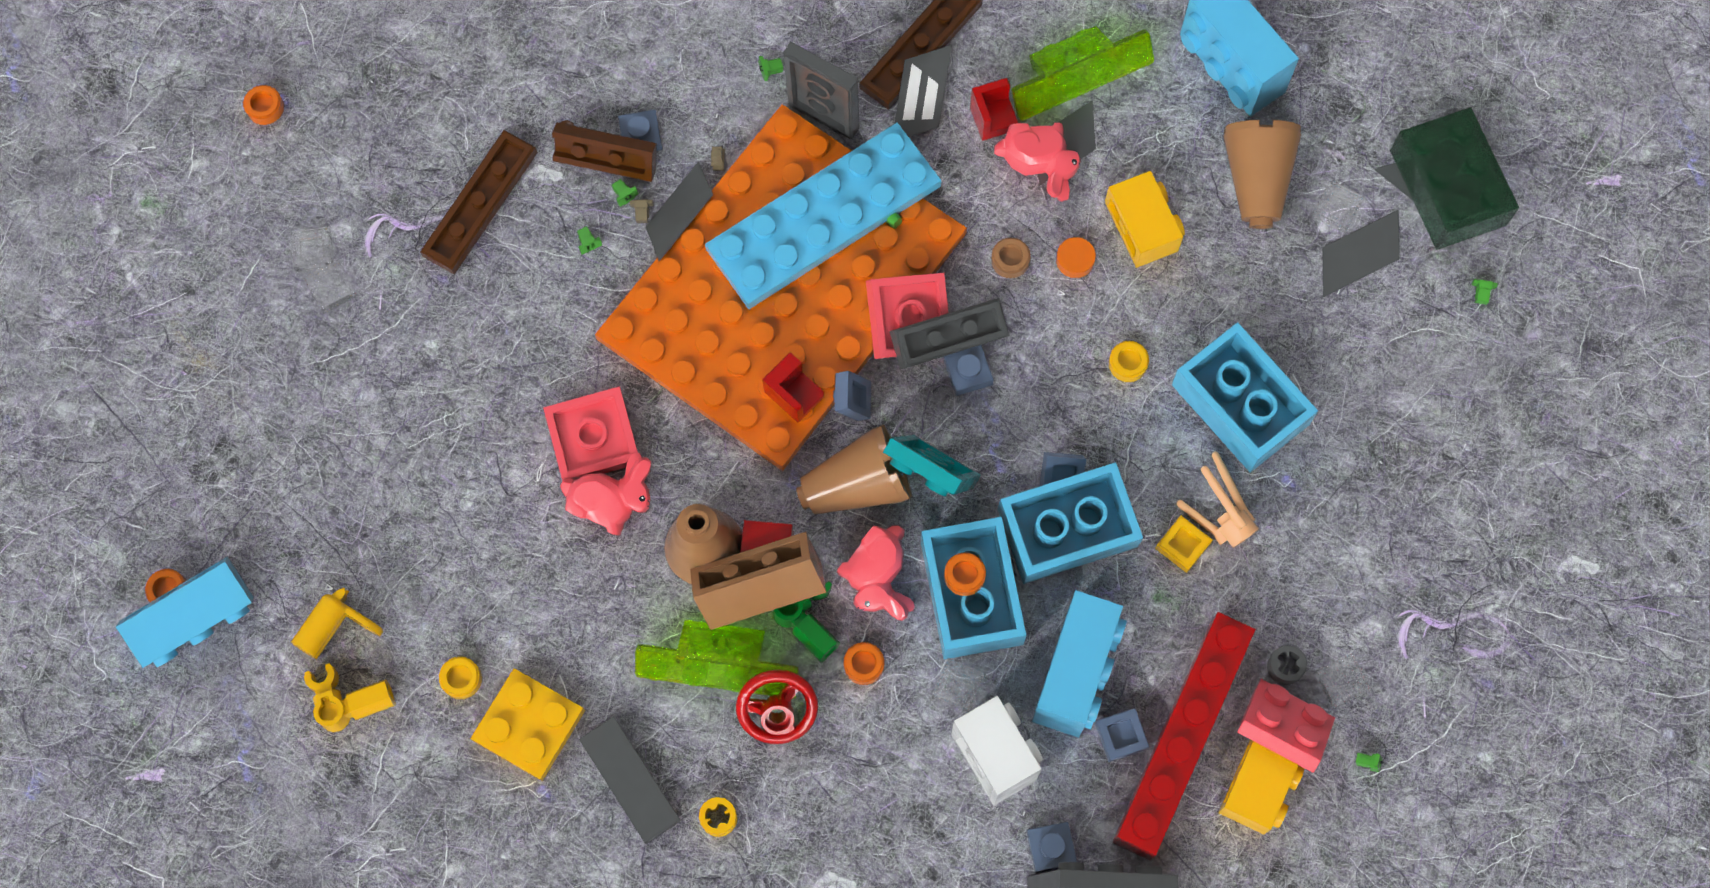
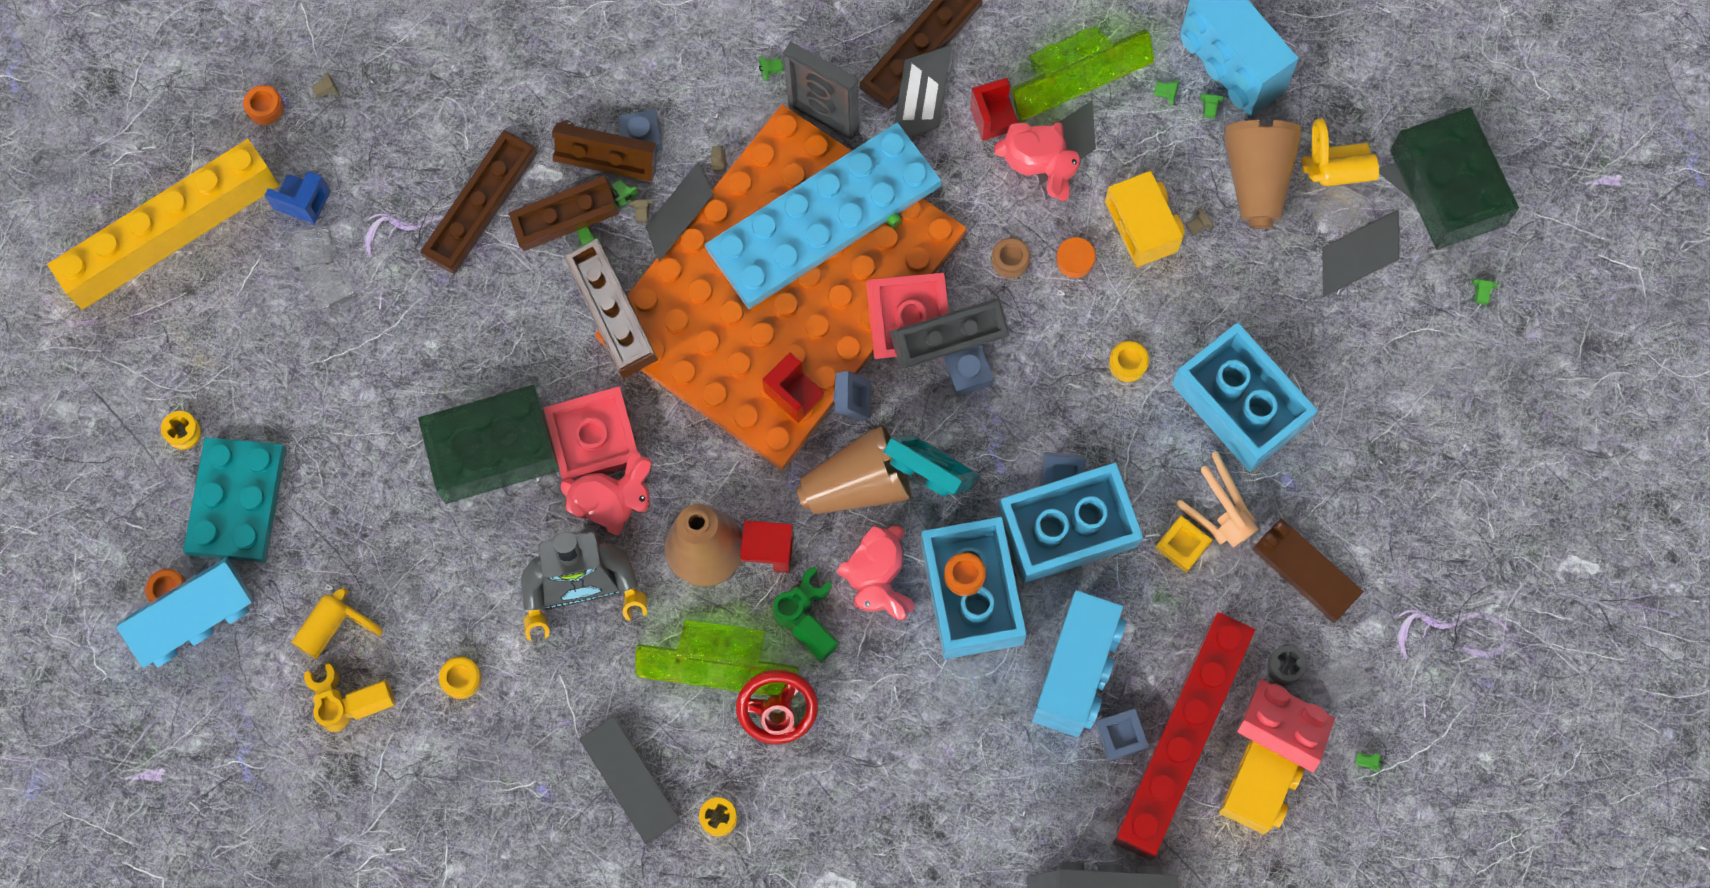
yellow plate [470,668,586,782] -> none
medium nougat brick [690,532,826,630] -> none
orange tile [844,642,884,685] -> none
white brick [951,696,1043,806] -> none
sand blue plate [1026,822,1077,873] -> none
none -> yellow brick [47,138,280,310]
none -> yellow bush [161,411,201,450]
none -> teal plate [183,437,286,563]
none -> blue panel [264,171,331,224]
none -> dark tan piece [311,72,340,99]
none -> clear green brick [418,384,560,504]
none -> reddish brown hinge [509,175,620,251]
none -> dark grey torso [521,532,648,641]
none -> tile [564,238,658,379]
none -> bright green piece [1154,80,1179,105]
none -> dark tan piece [1186,208,1214,236]
none -> bright green piece [1199,94,1224,119]
none -> reddish brown hinge [1252,518,1364,623]
none -> yellow piece [1300,118,1379,187]

